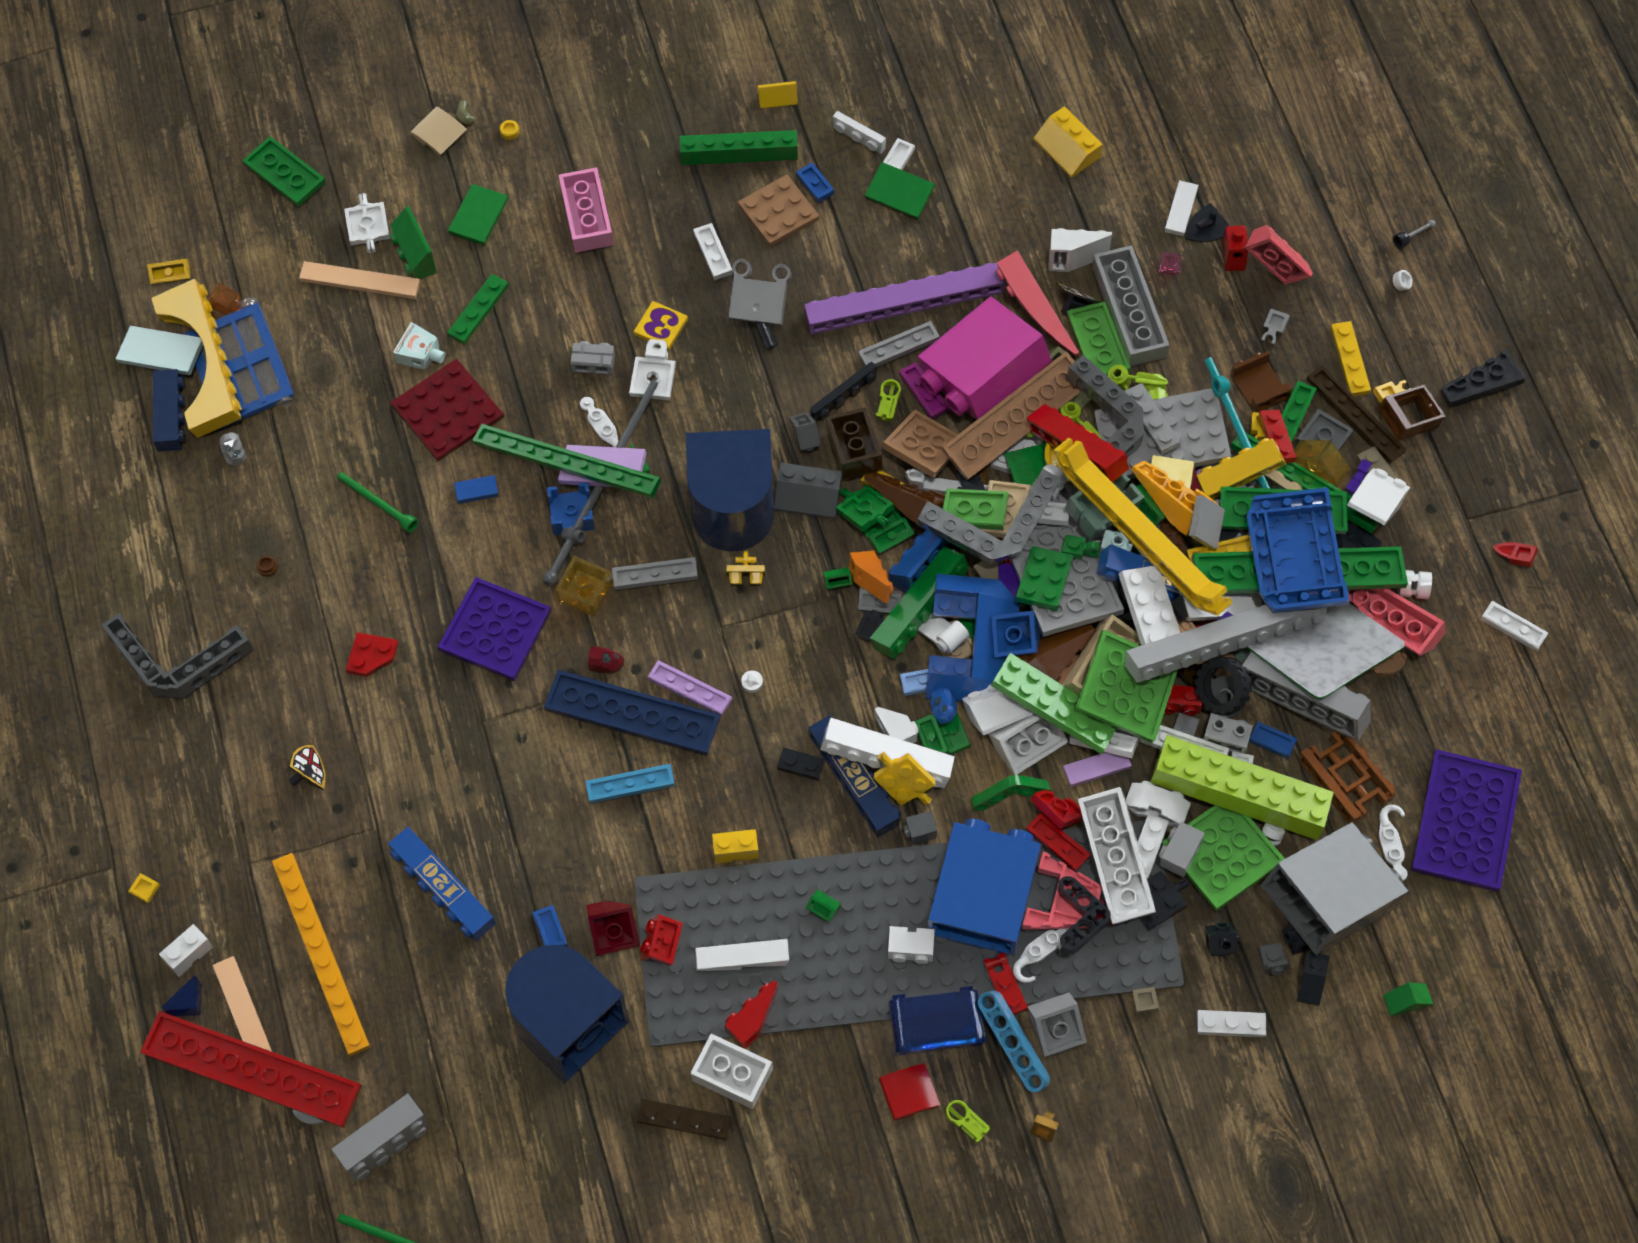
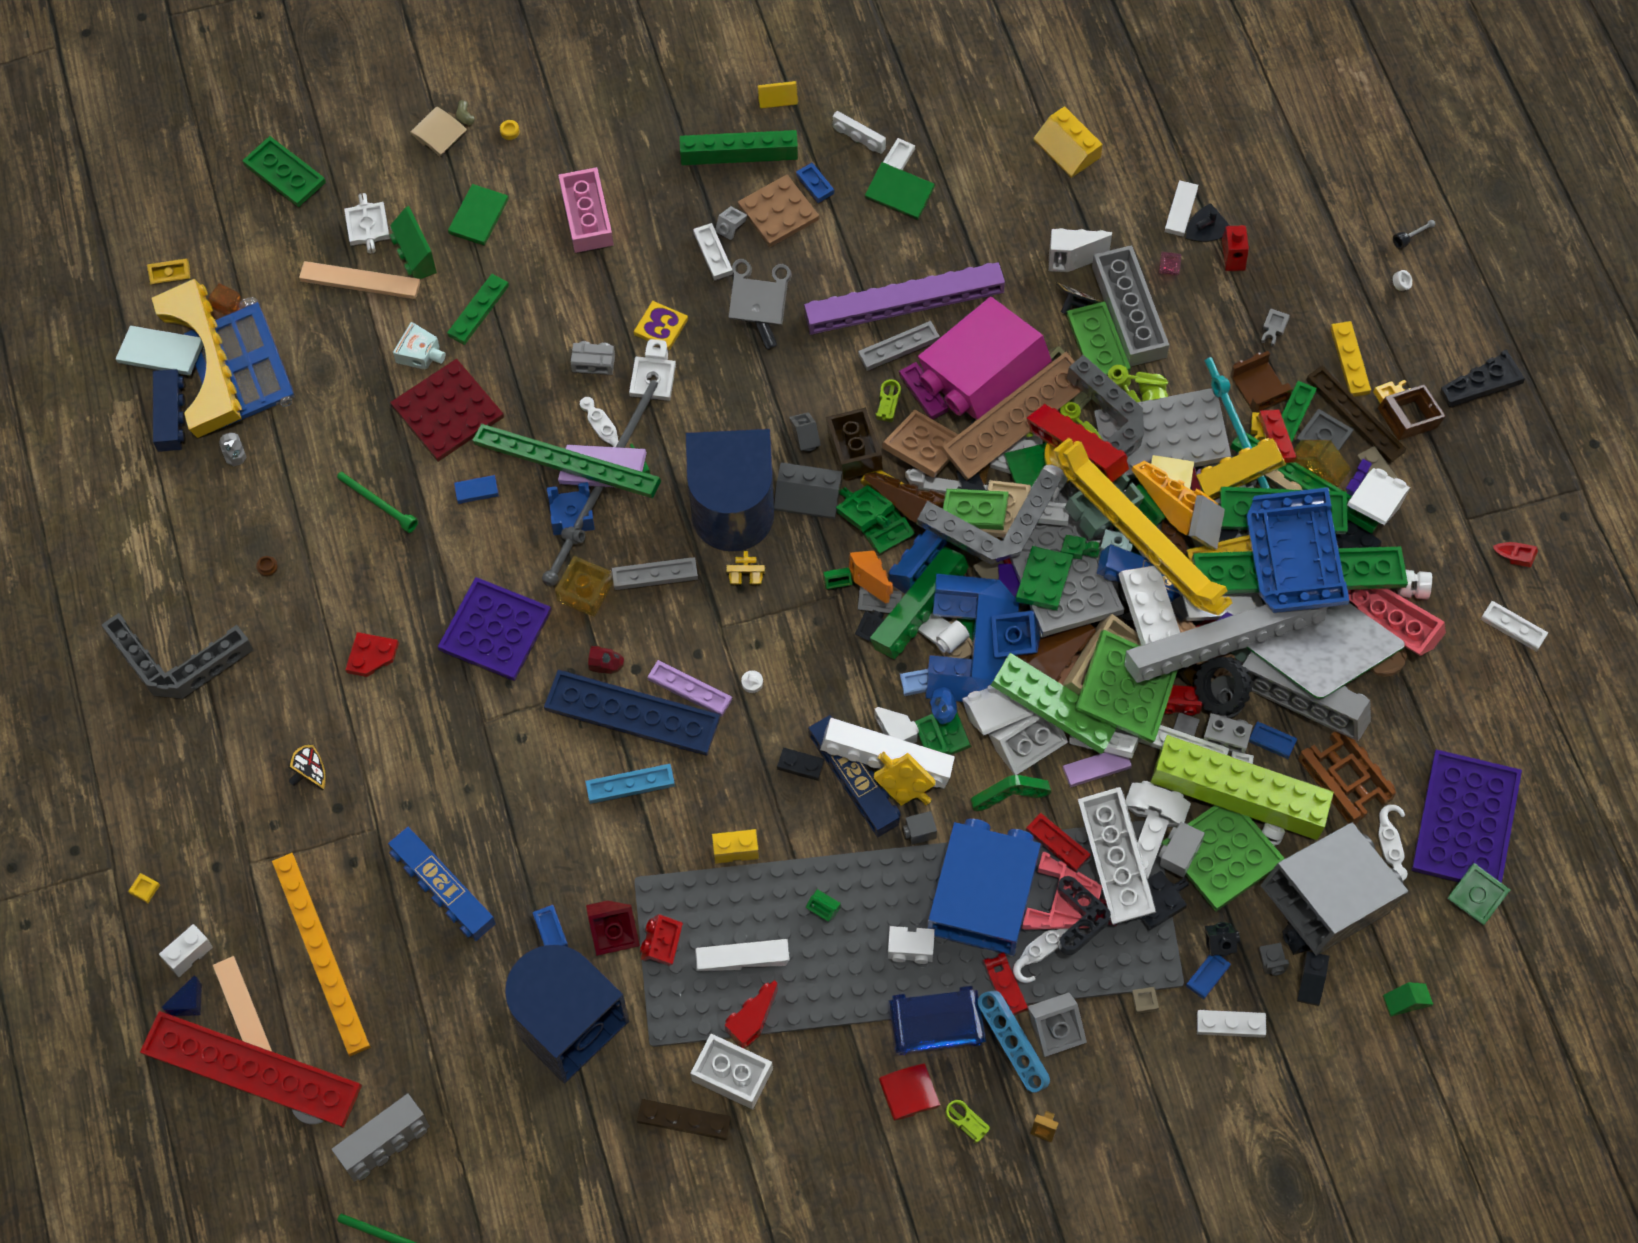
black plate [810,361,877,422] -> none
coral wedge [996,250,1079,358] -> none
red plate [1030,790,1084,829] -> none
light grey plate [1125,383,1181,455] -> none
coral slope [1245,225,1313,285] -> none
none -> light grey bracket [715,206,747,240]
none -> blue tile [1186,955,1231,999]
none -> green tile [1447,863,1510,925]

